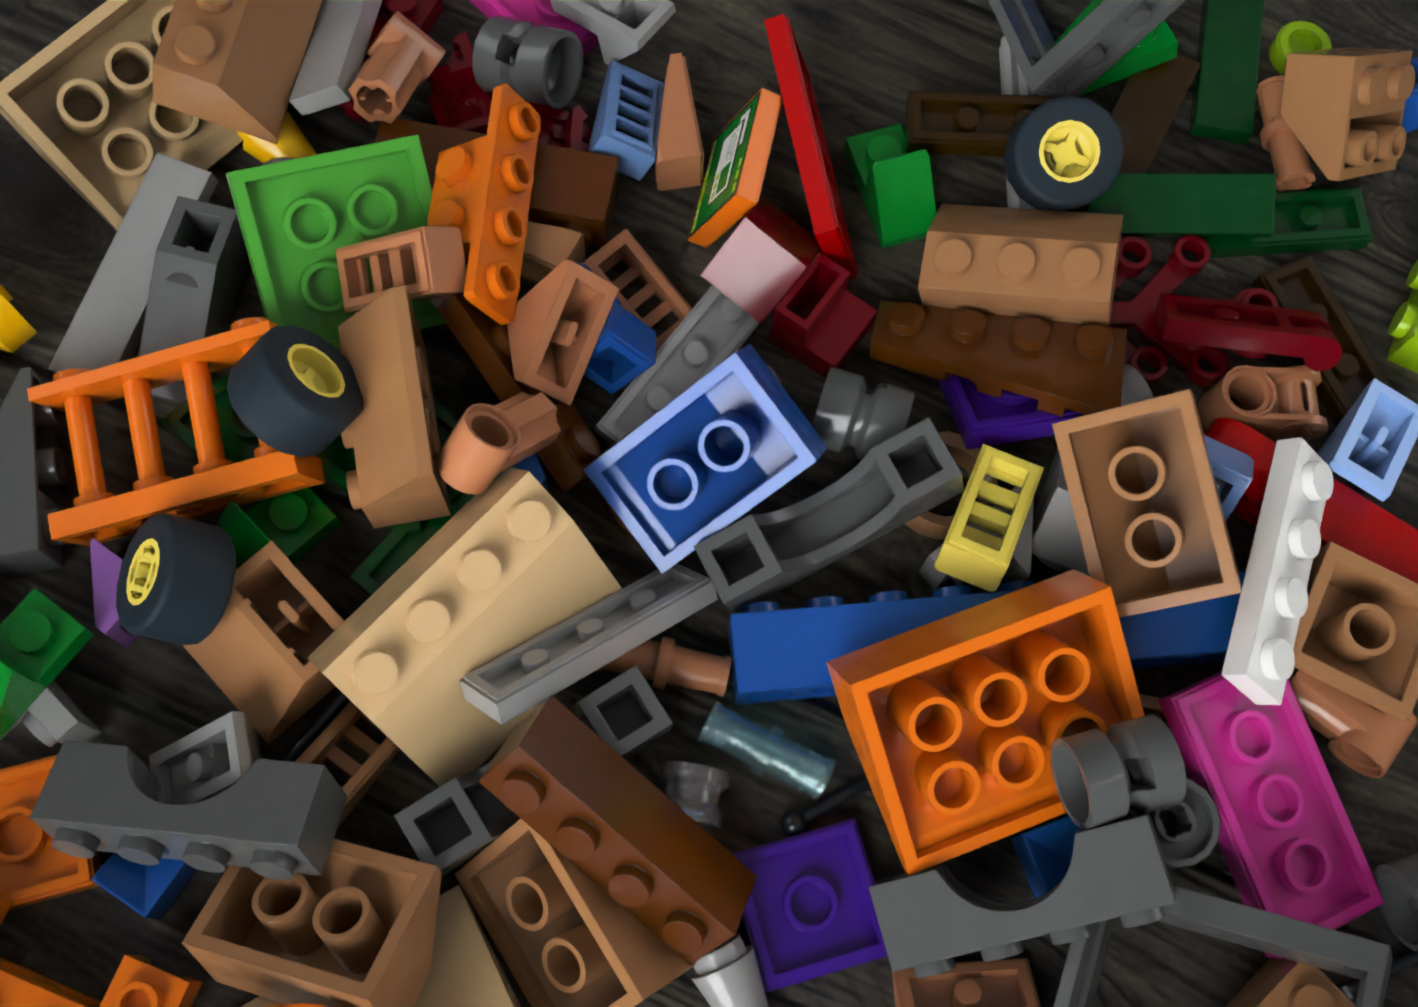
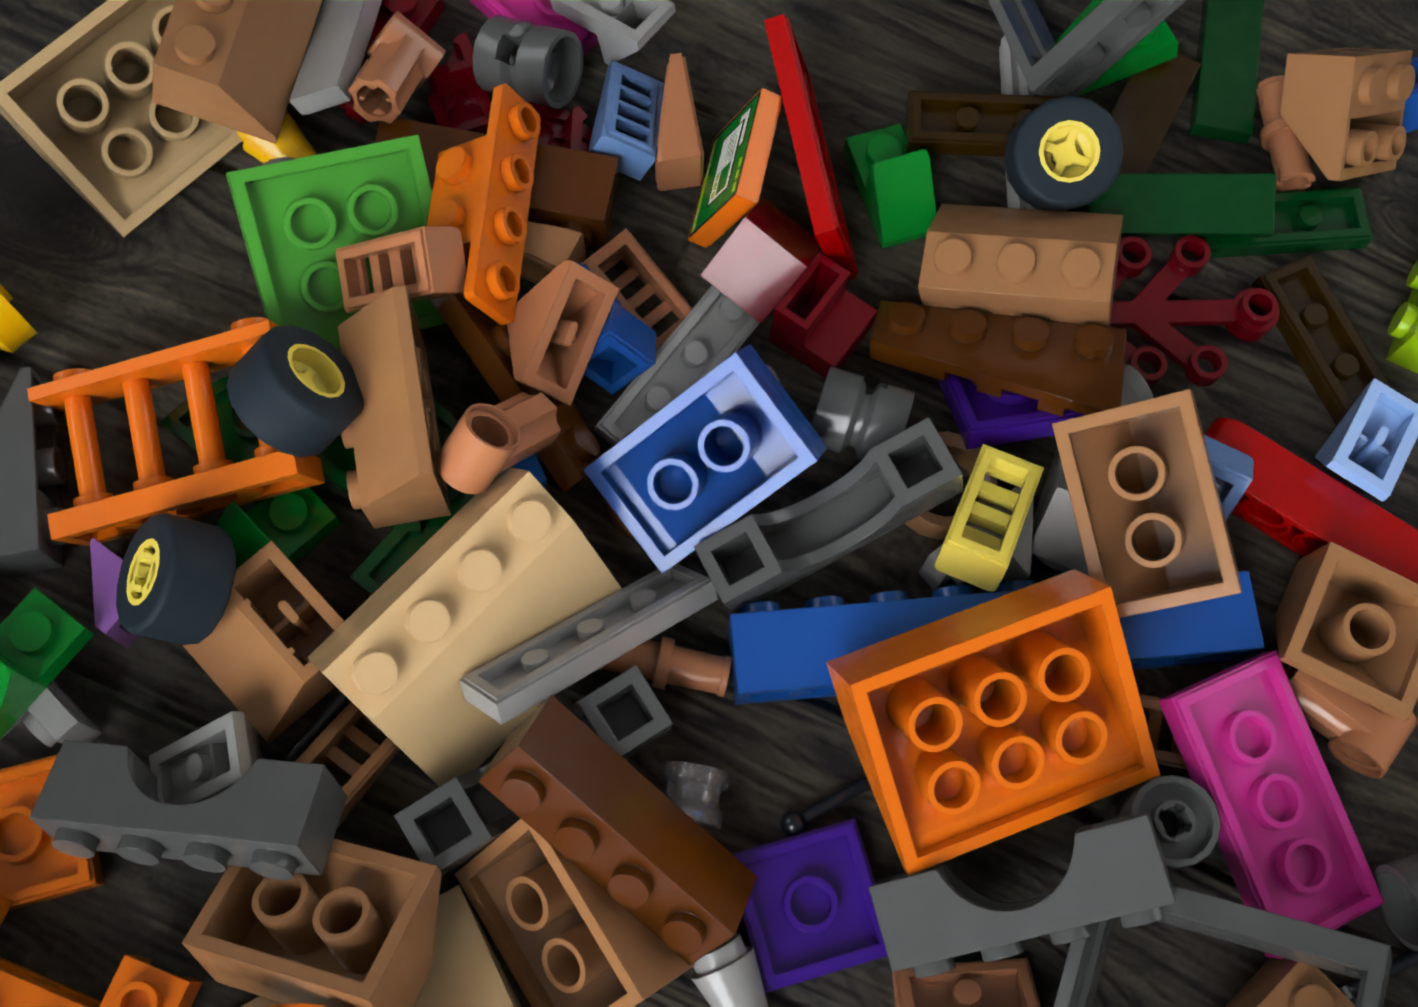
light grey tile [48,152,219,373] -> none
blue slope [91,853,198,920] -> none
dark grey slope [138,196,250,404] -> none
clear light blue pin [697,701,836,800] -> none
blue slope [1011,816,1079,898] -> none
dark grey wheel [1050,714,1187,830] -> none
dark red plate [1155,293,1342,371] -> none
nougat piece [1197,365,1329,441] -> none
white plate [1221,437,1334,705] -> none
lime tile [1269,21,1332,76] -> none

